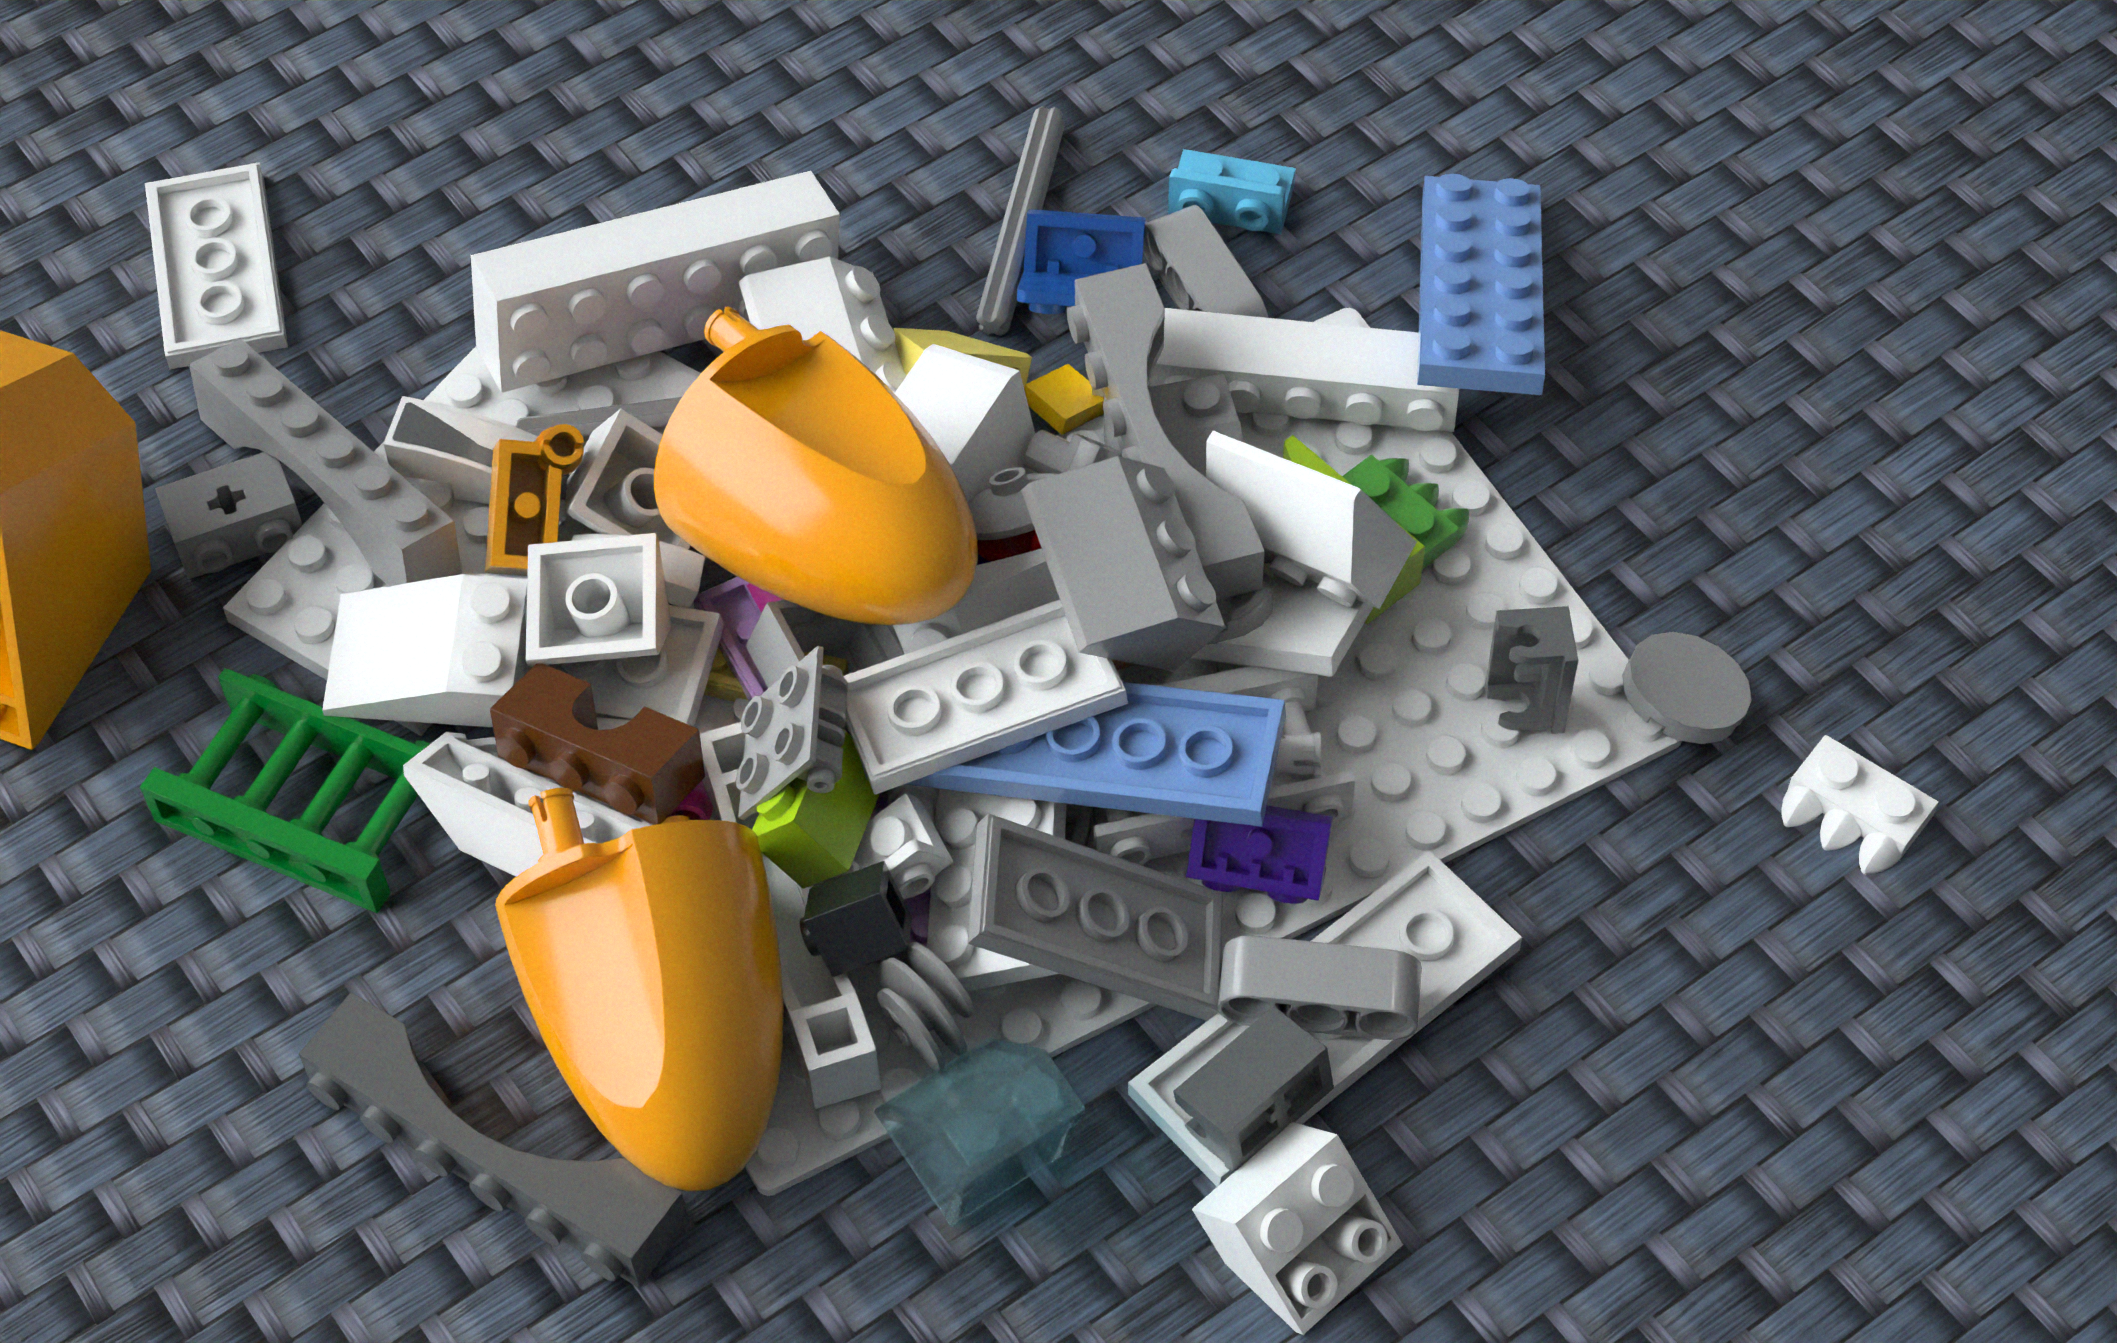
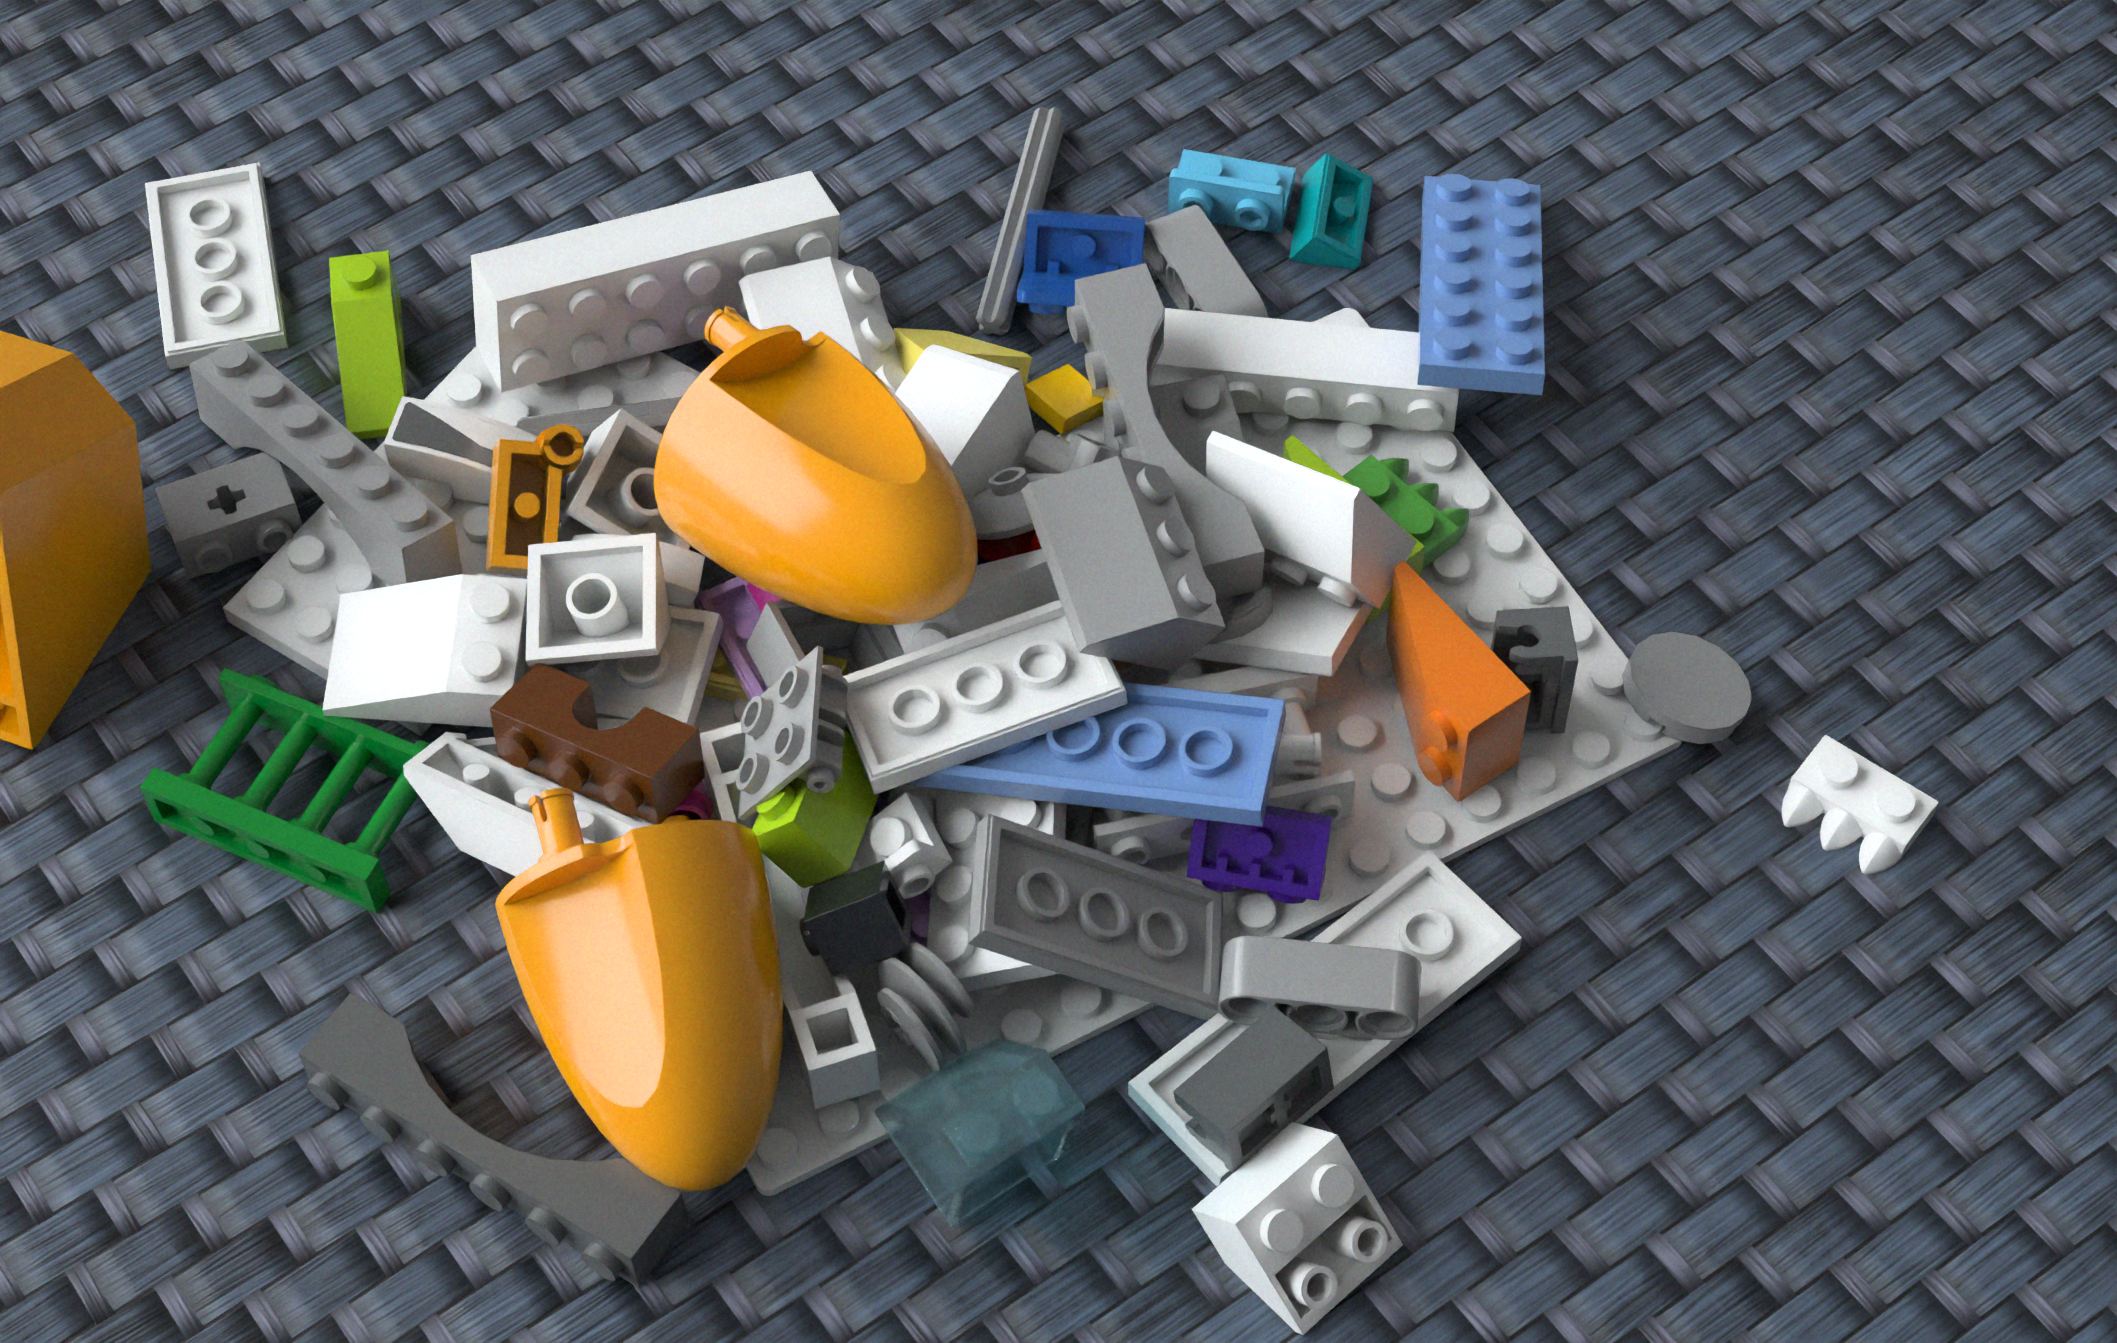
none -> lime slope [329,250,407,440]
none -> teal slope [1289,153,1374,269]
none -> orange slope [1386,560,1531,802]

